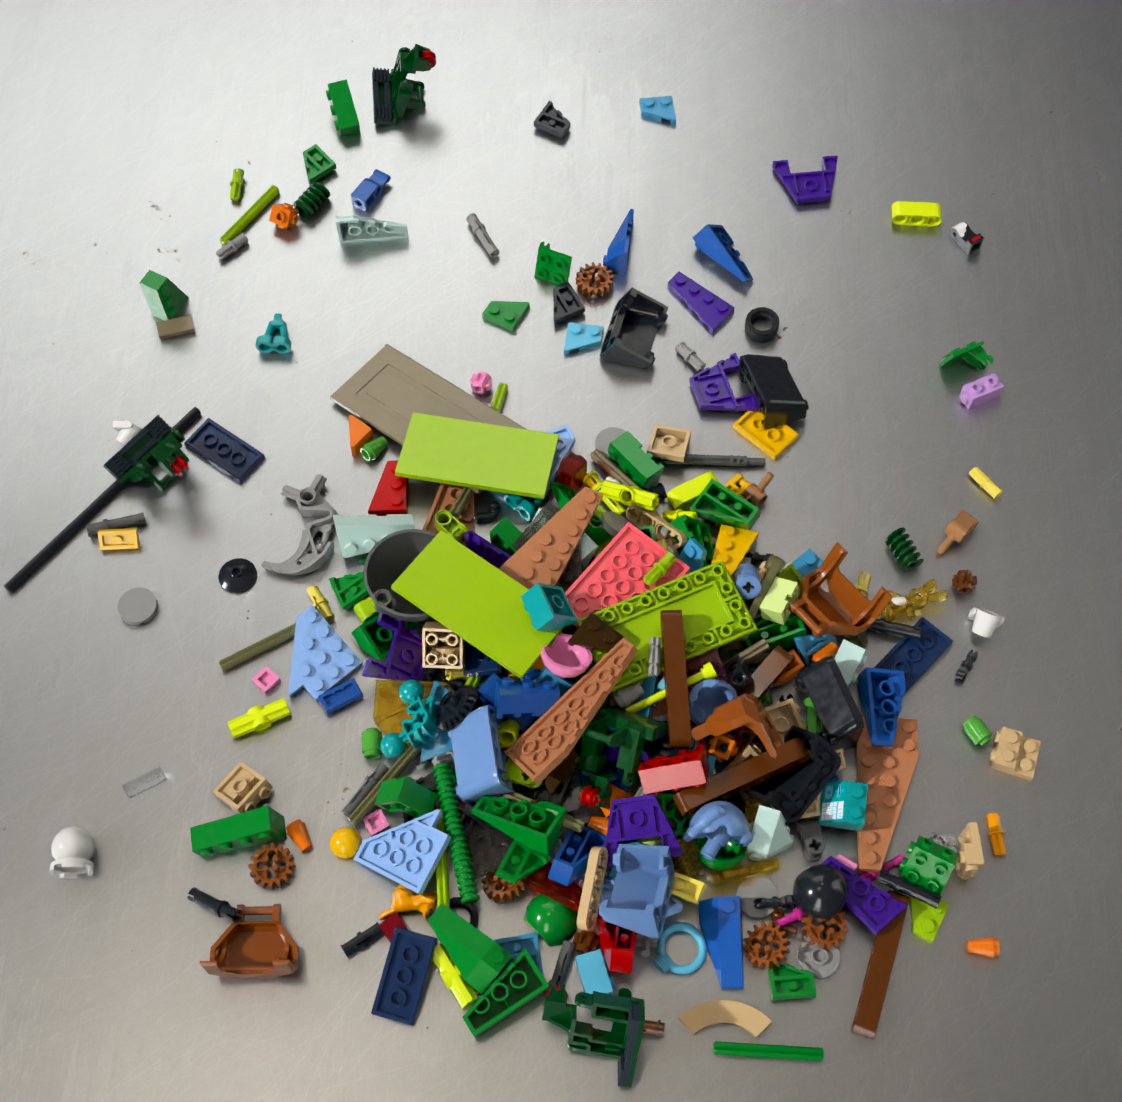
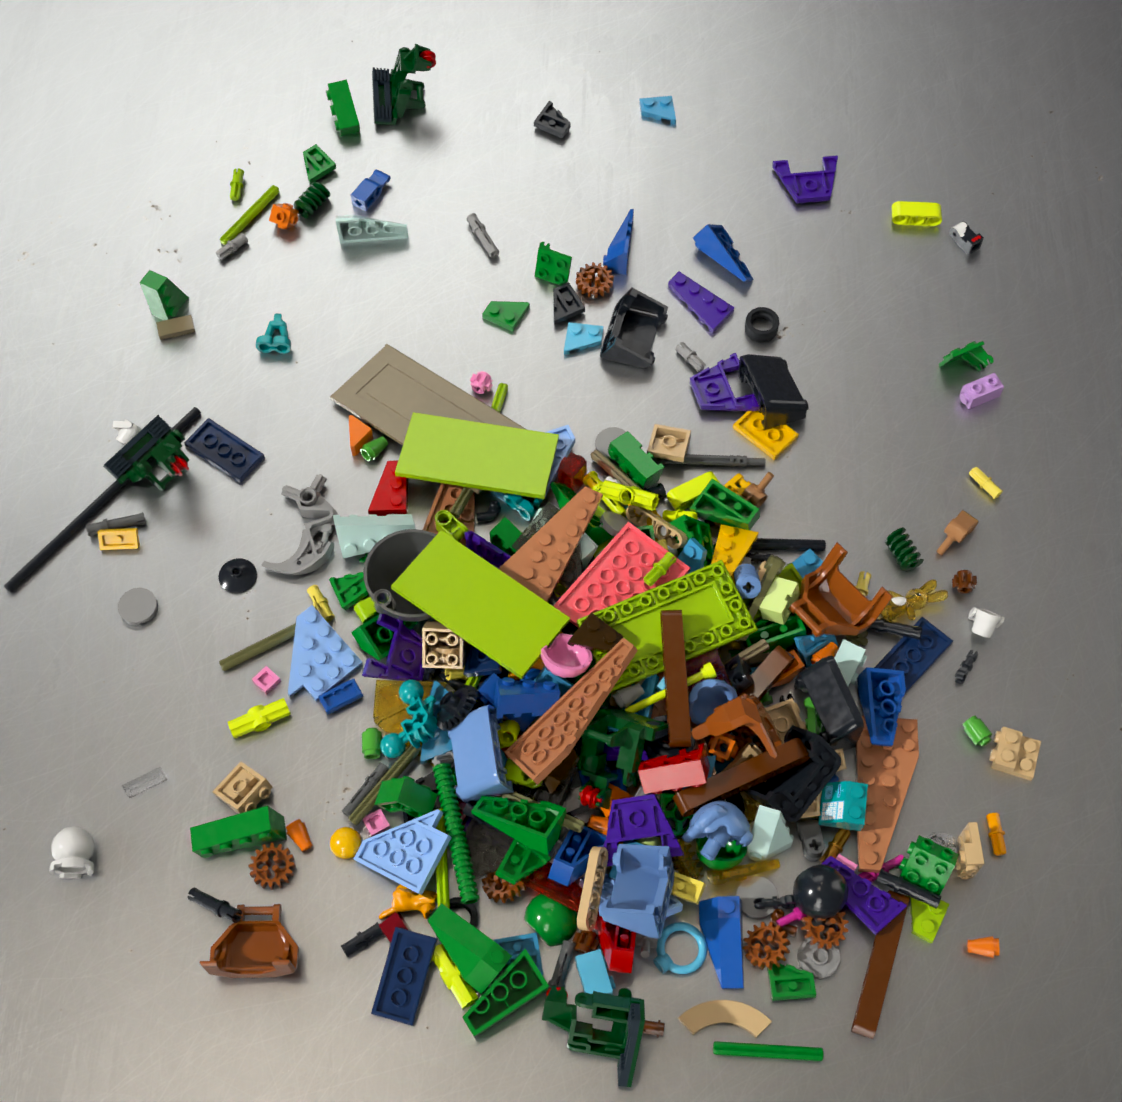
teal slope [521,583,578,632] -> none
light grey axle [648,637,661,677] -> none
none -> black axle [751,538,826,551]
none -> pearl gold axle [820,828,851,863]

